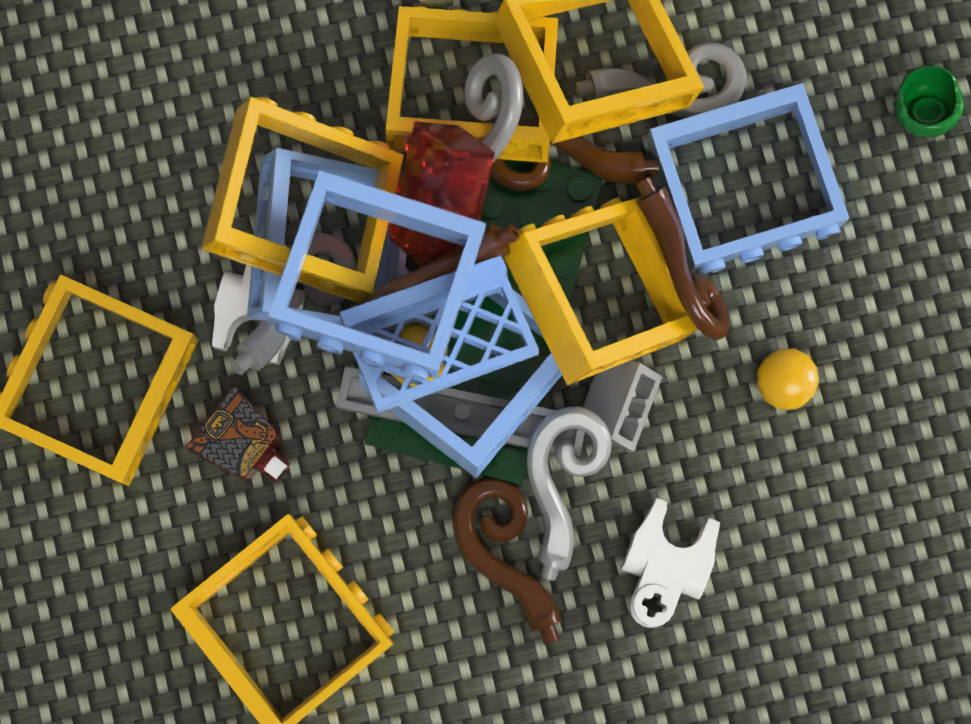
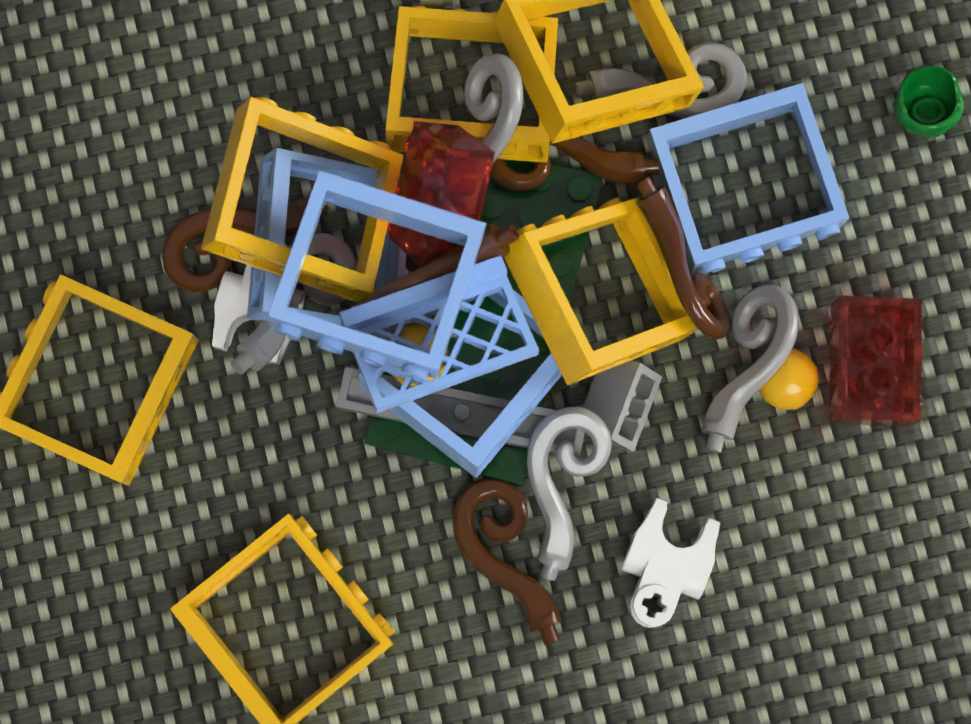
torso [185,386,291,483] -> none
none -> reddish brown plant [162,196,329,292]
none -> light grey plant [702,285,799,453]
none -> clear red brick [829,295,922,427]

